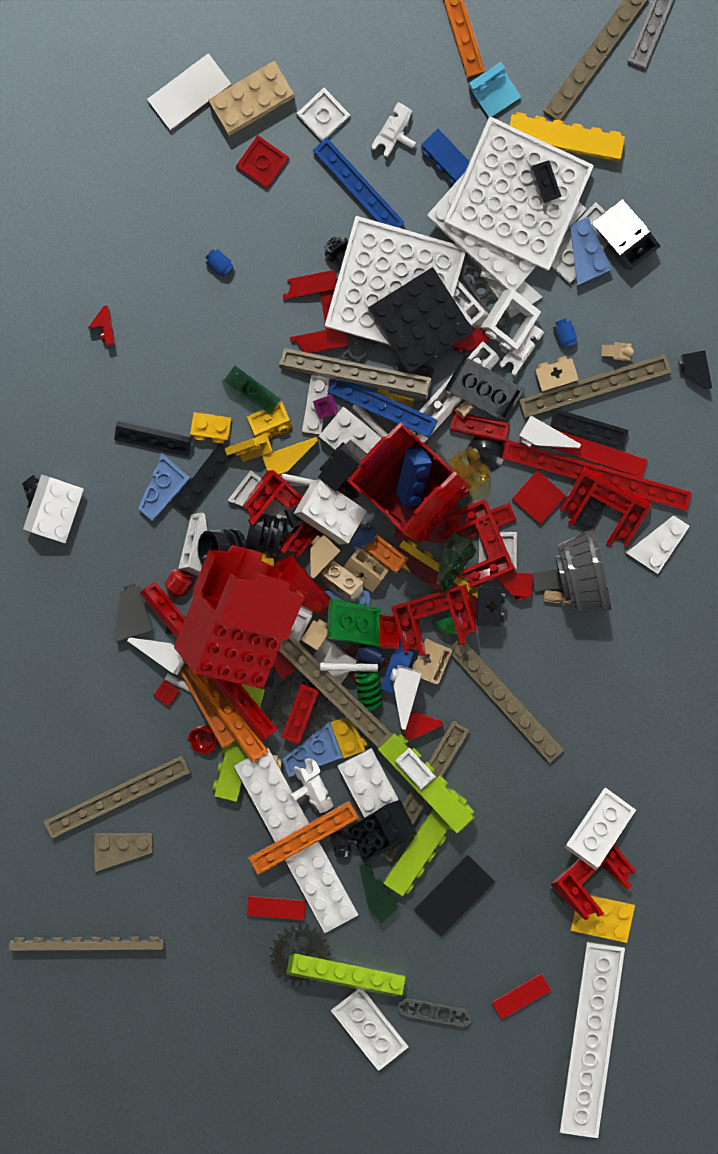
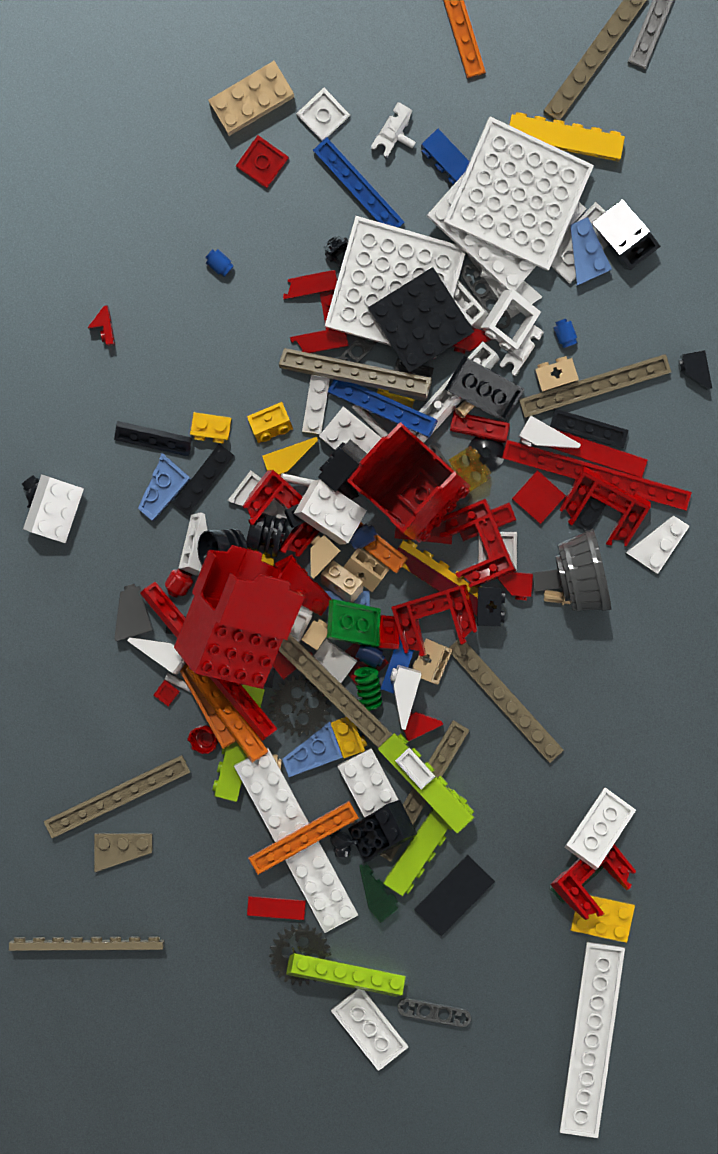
white tile [147,53,232,131] -> none
clear green slope [221,364,281,414] -> none
yellow bracket [225,434,273,462] -> none
red tile [281,683,319,744] -> none
white piece [290,758,334,813] -> none
magenta tile [313,394,339,419] -> none
white bar [319,663,378,672] -> none
blue brick [396,447,432,508] -> none
green brick [432,616,457,635] -> none
clear green slope [436,532,477,594] -> none
medium azure bracket [468,62,521,117] -> none
red tile [492,973,551,1019] -> none
black plate [530,160,562,204] -> none
tan piece [601,342,634,361] -> none

